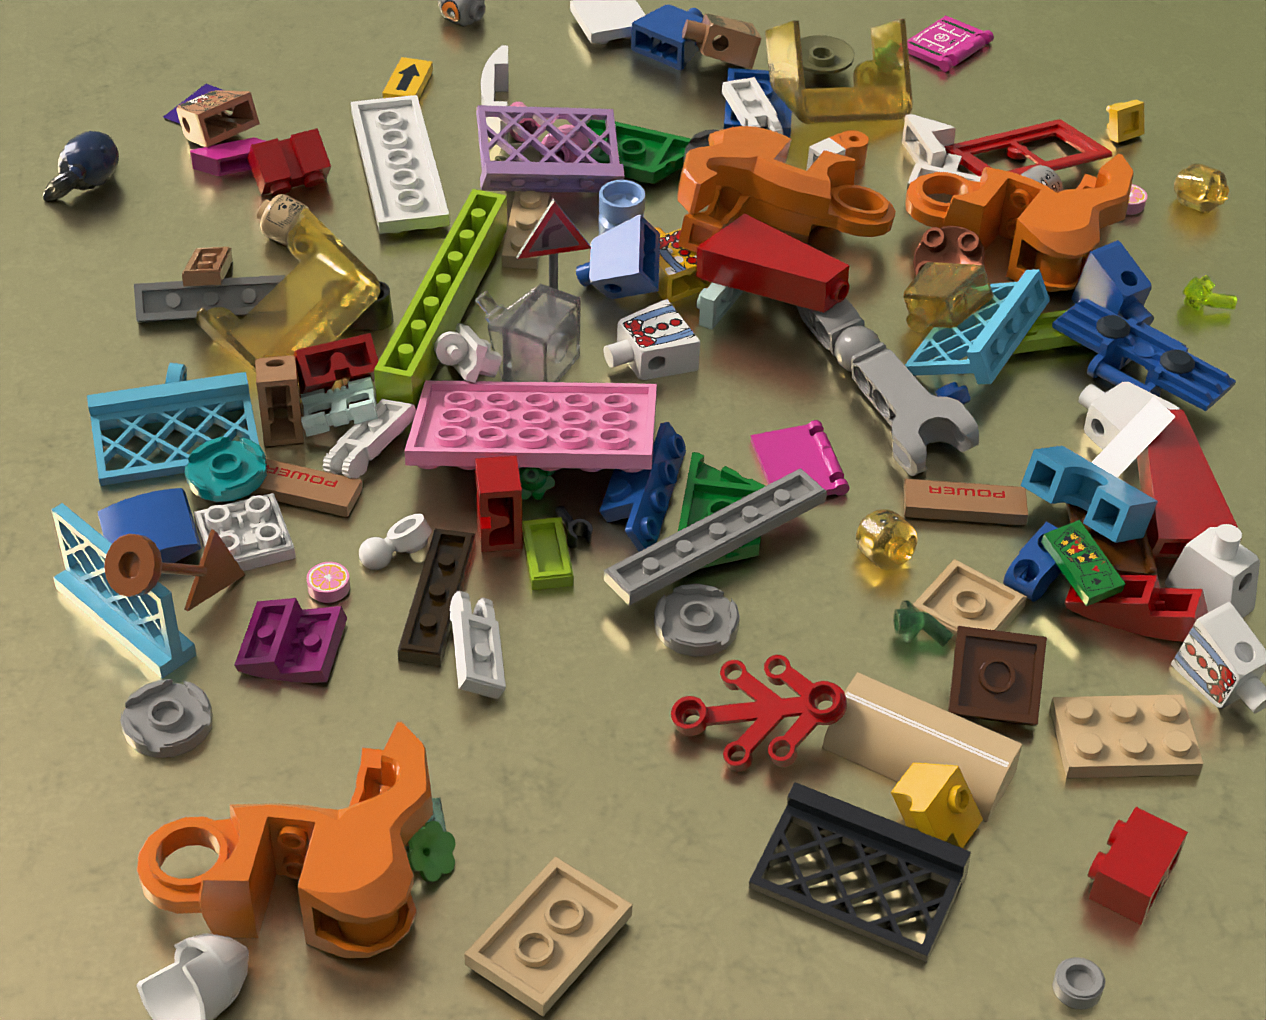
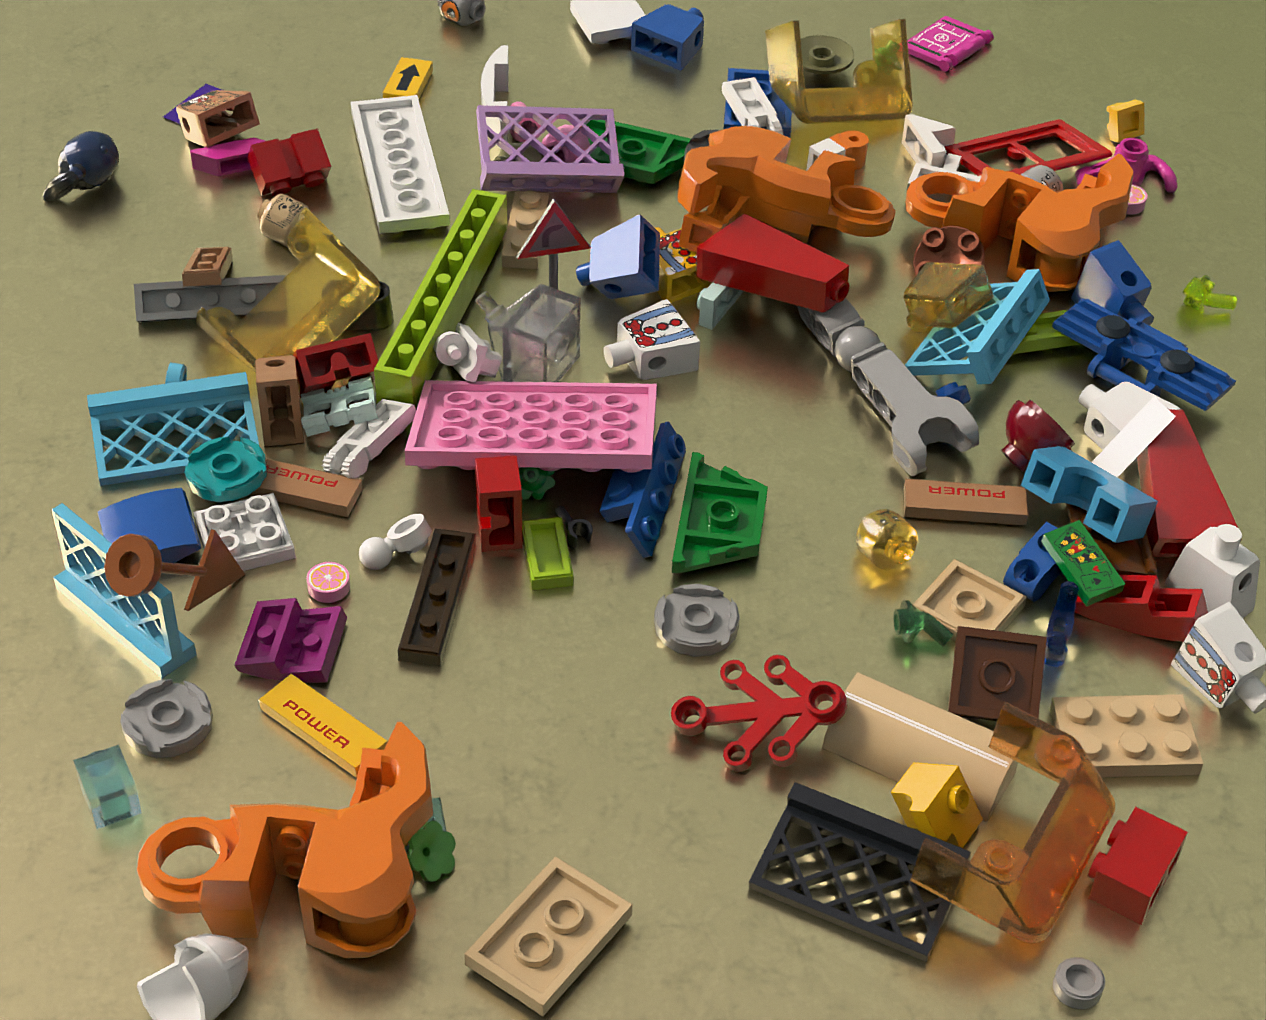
white hinge [449,591,506,699] -> none
light blue wheel [598,180,645,235] -> none
light grey tile [604,468,827,606] -> none
medium nougat torso [682,13,762,69] -> none
dark pink piece [751,420,850,496] -> none
clear yellow head [1174,163,1229,213] -> none
none -> clear light blue brick [73,744,142,829]
none -> yellow tile [259,674,387,778]
none -> clear orange windscreen [910,702,1115,943]
none -> dark red piece [1001,400,1075,473]
none -> clear blue cap [1044,581,1079,667]
none -> dark pink piece [1075,138,1177,193]

